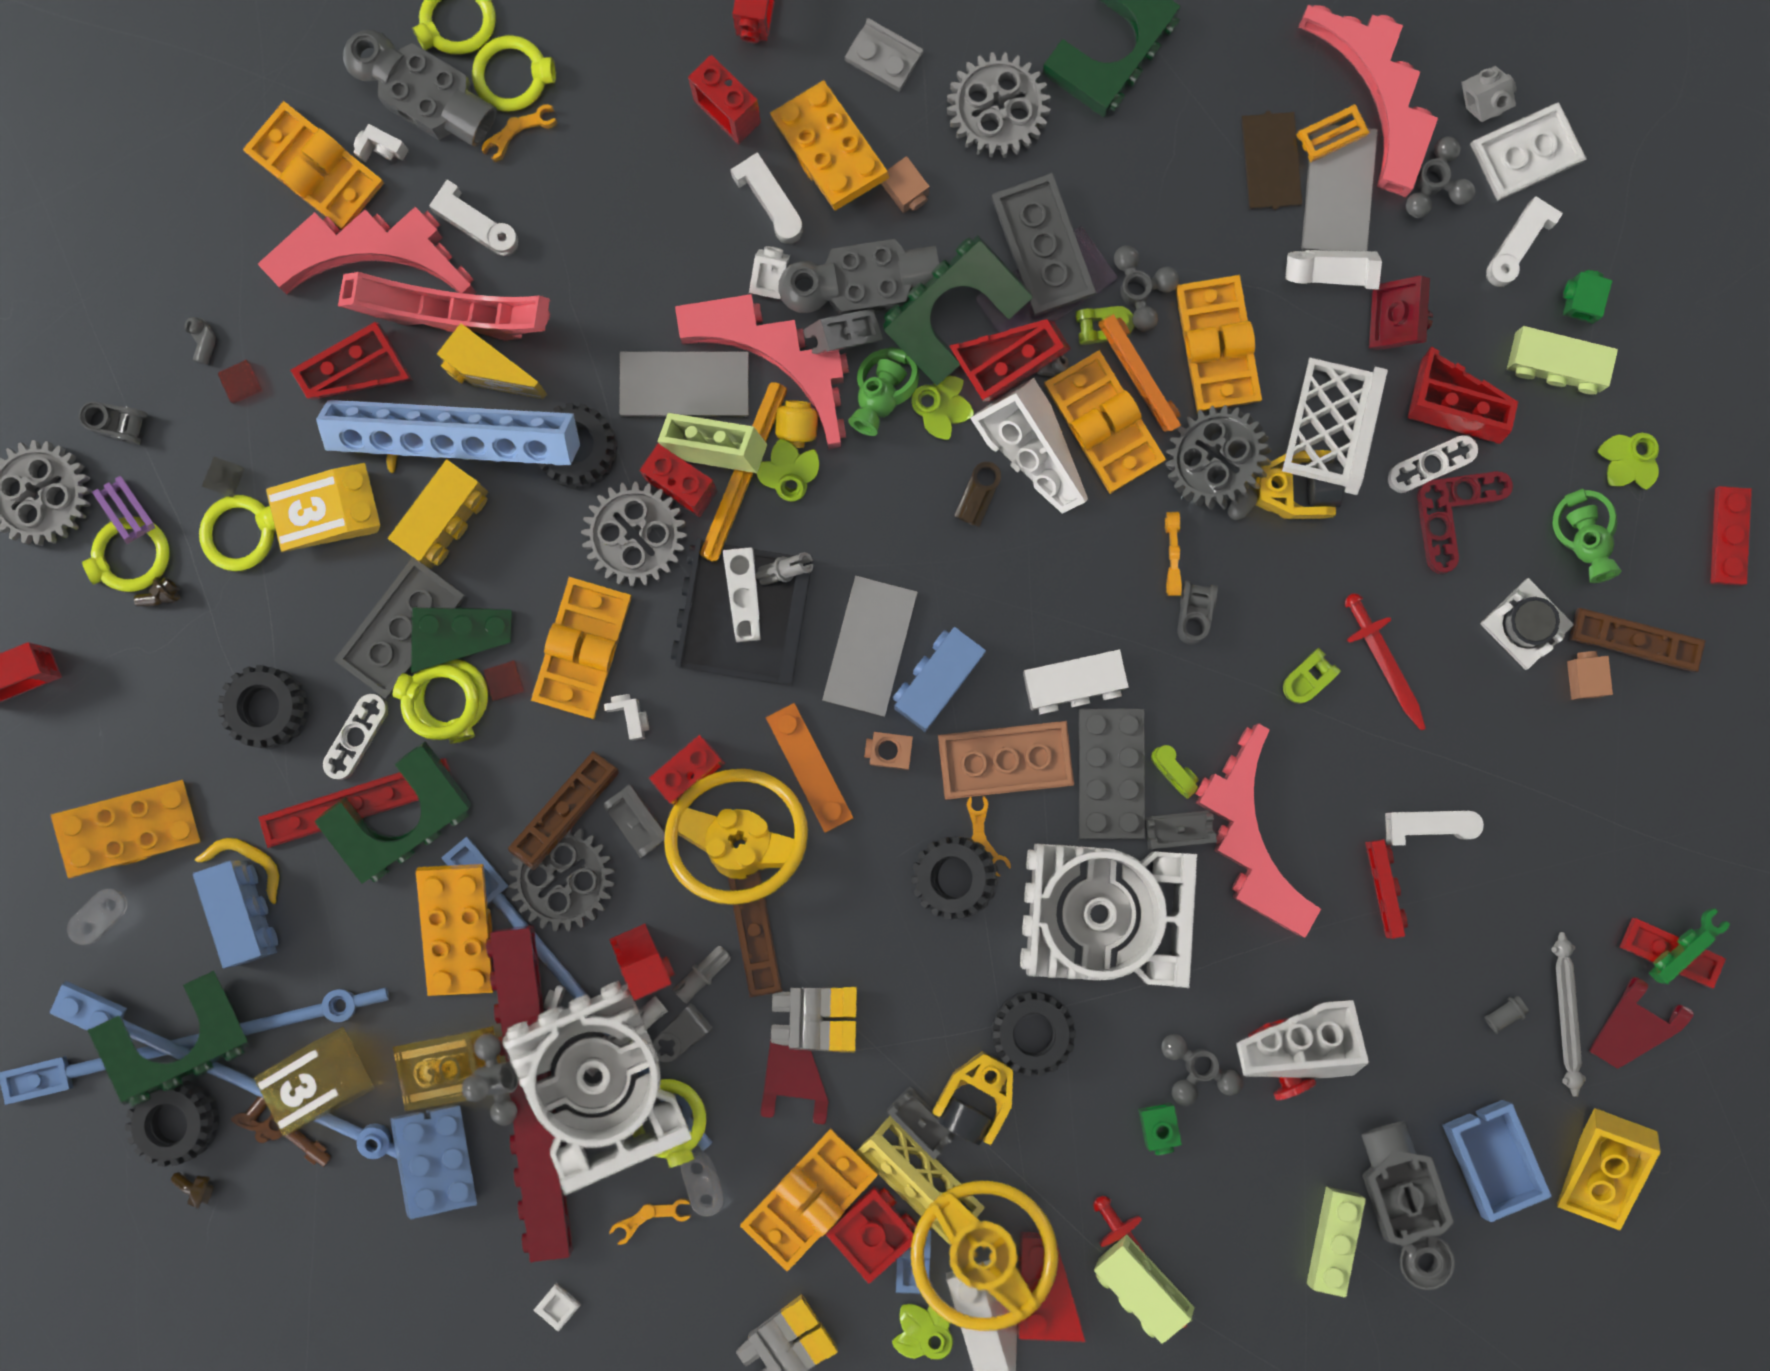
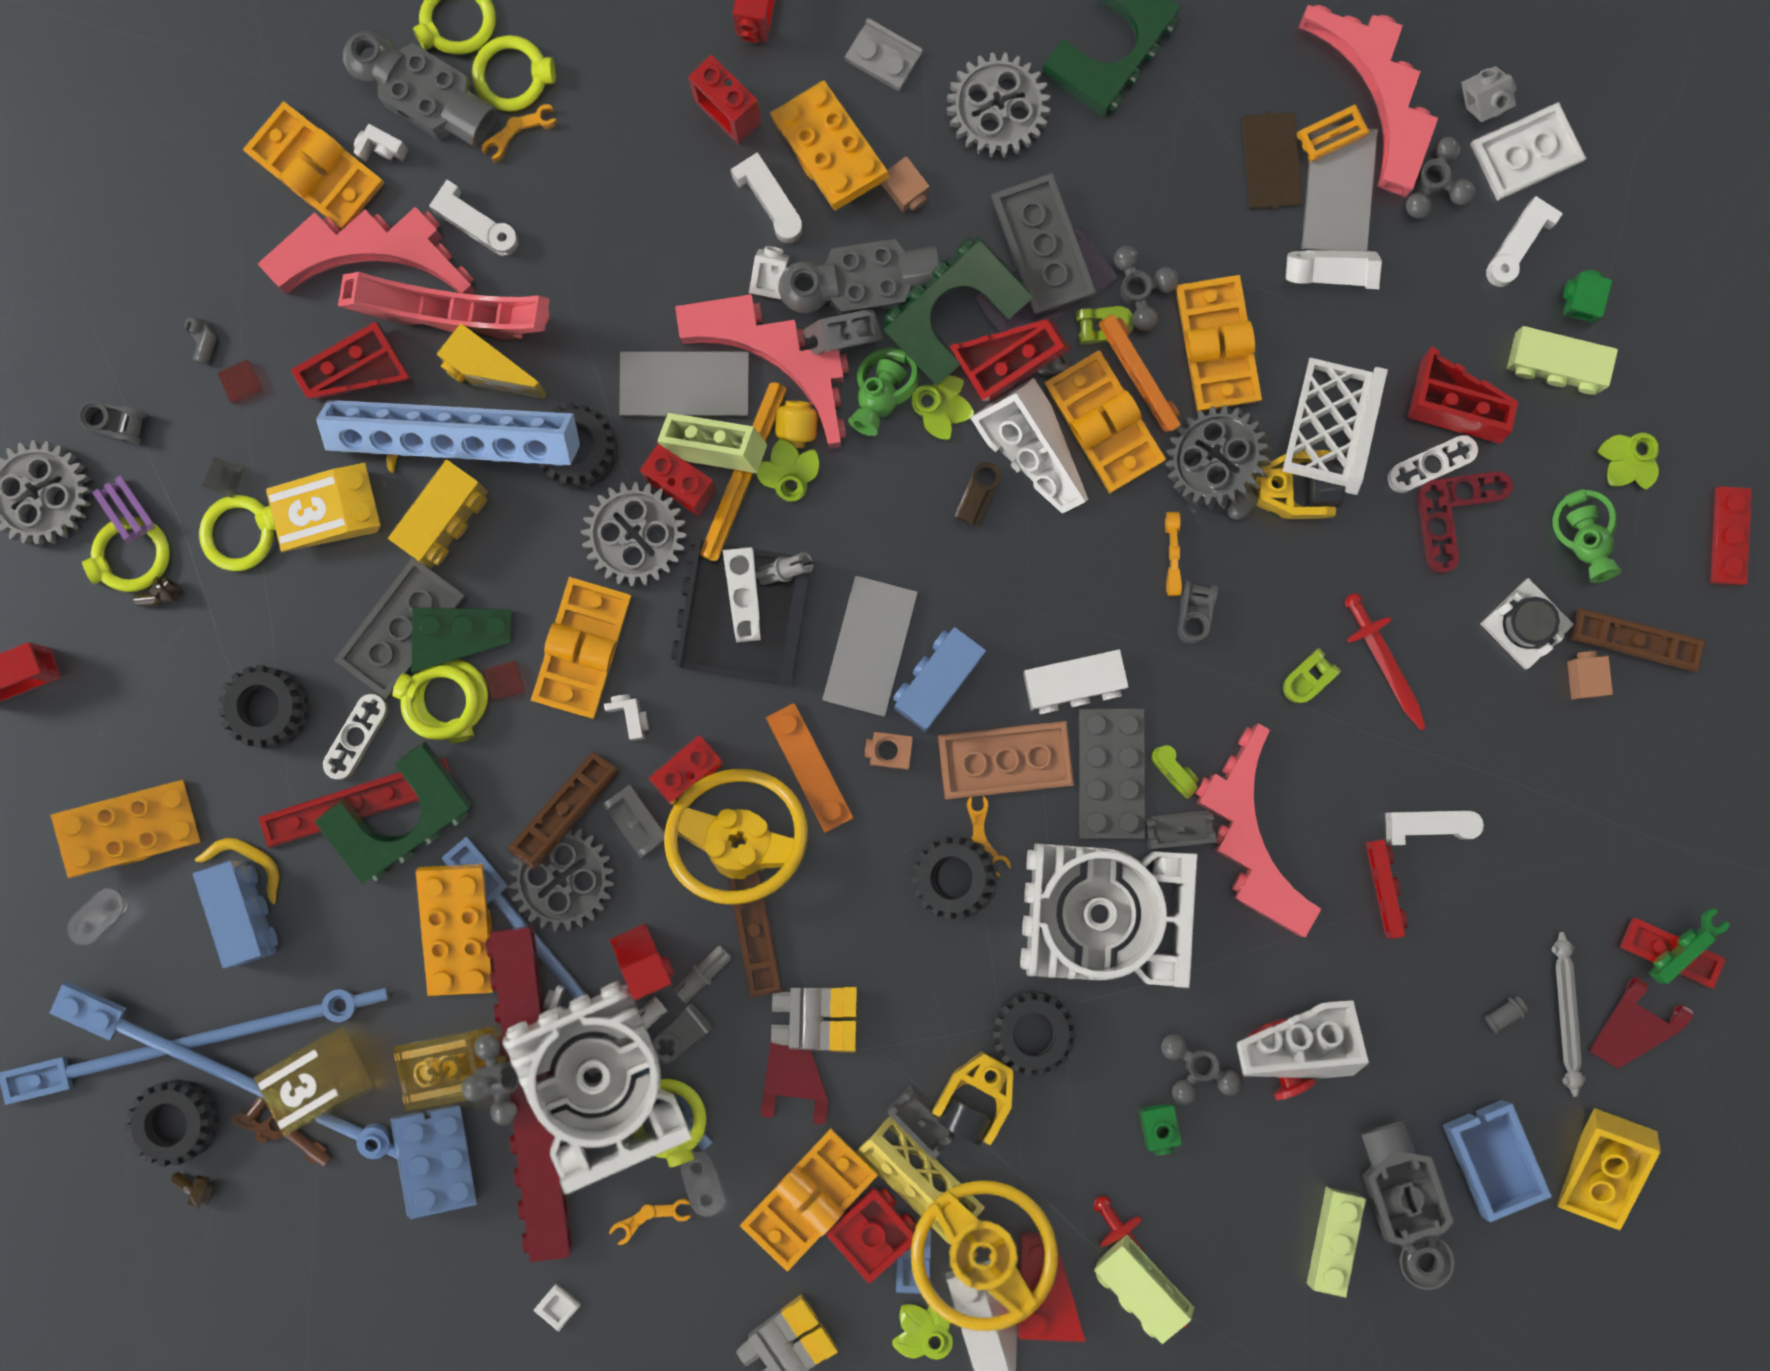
dark green arch [87,971,249,1107] -> none
dark red tile [1369,275,1433,350] -> none

